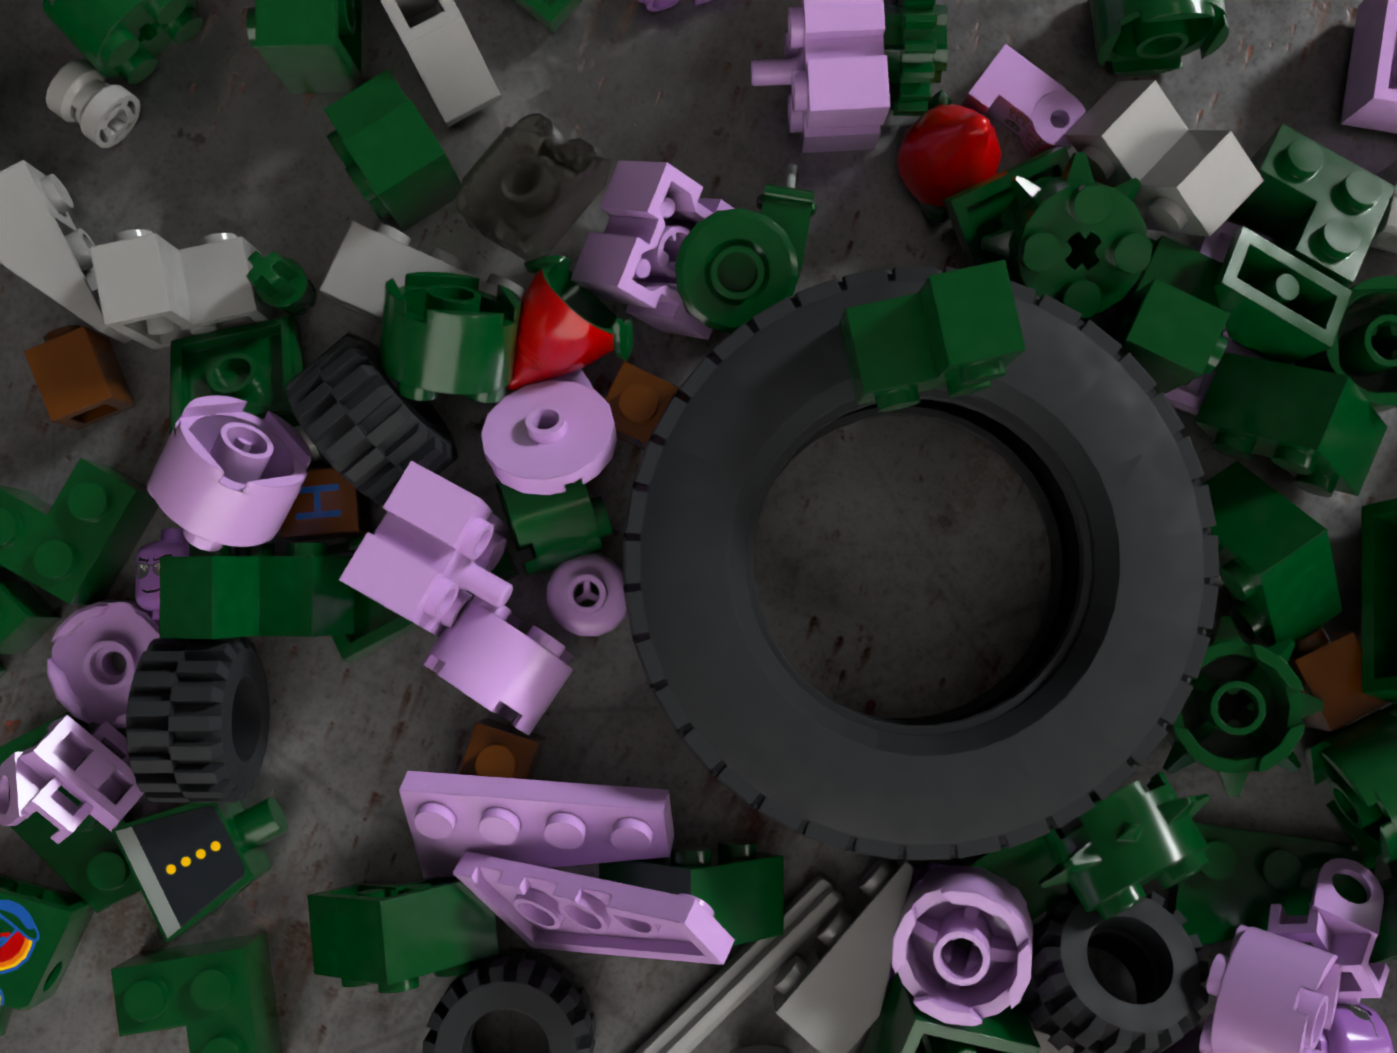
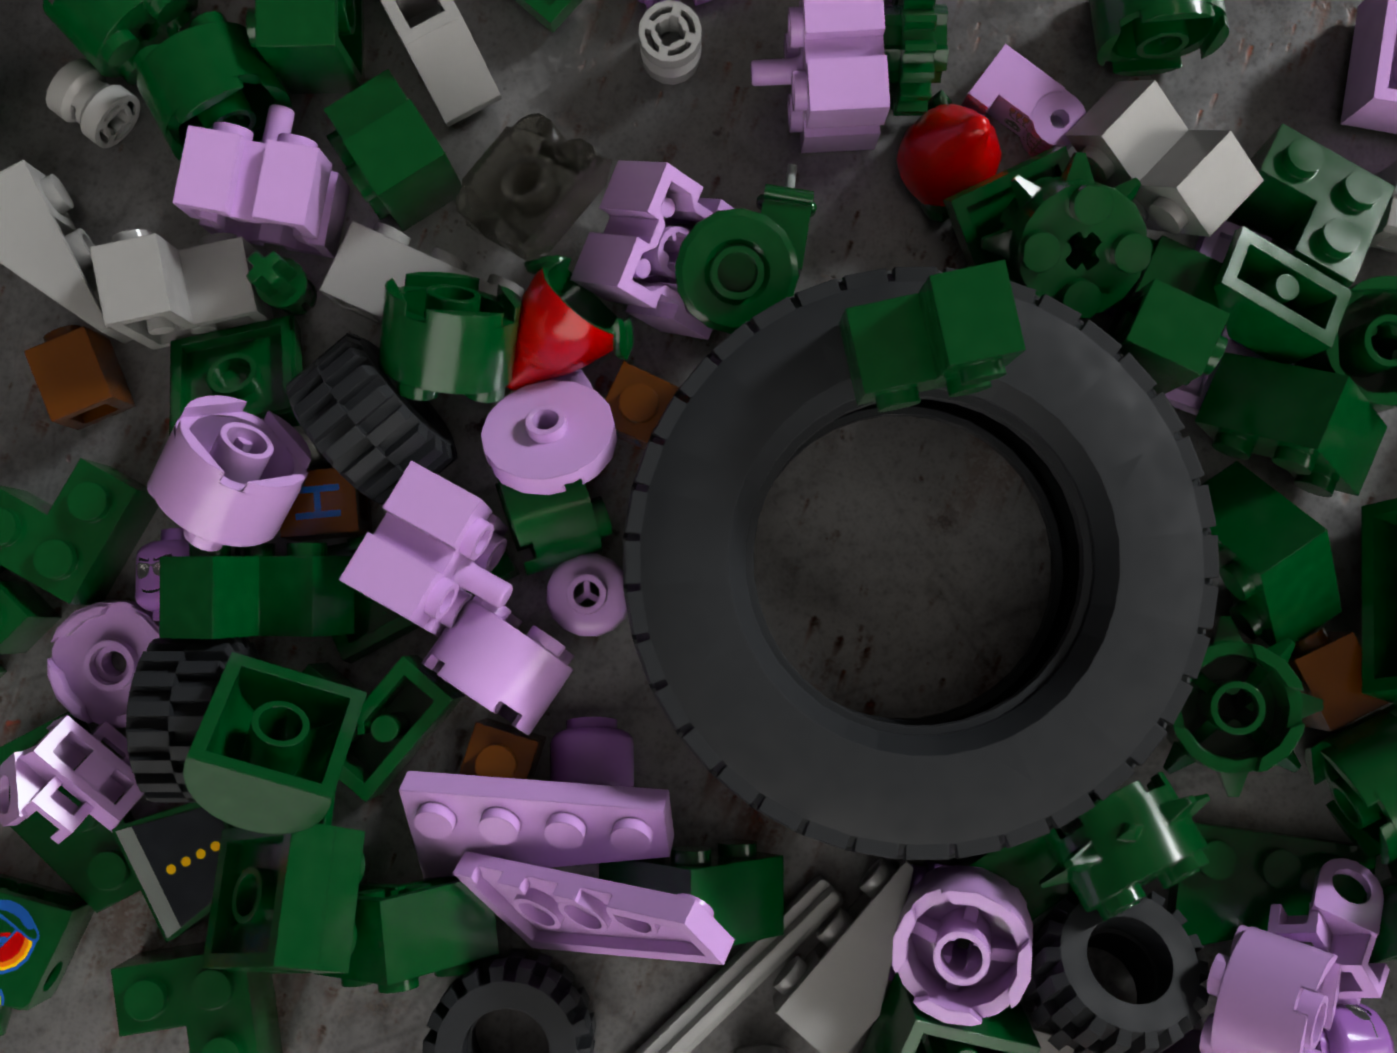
none -> dark green brick [133,11,292,161]
none -> lavender brick [172,104,350,258]
none -> dark green brick [183,652,367,834]
none -> dark green brick [202,790,365,974]
none -> dark green brick [301,655,465,802]
none -> medium lavender head [550,717,634,787]
none -> light grey wheel [638,0,702,85]

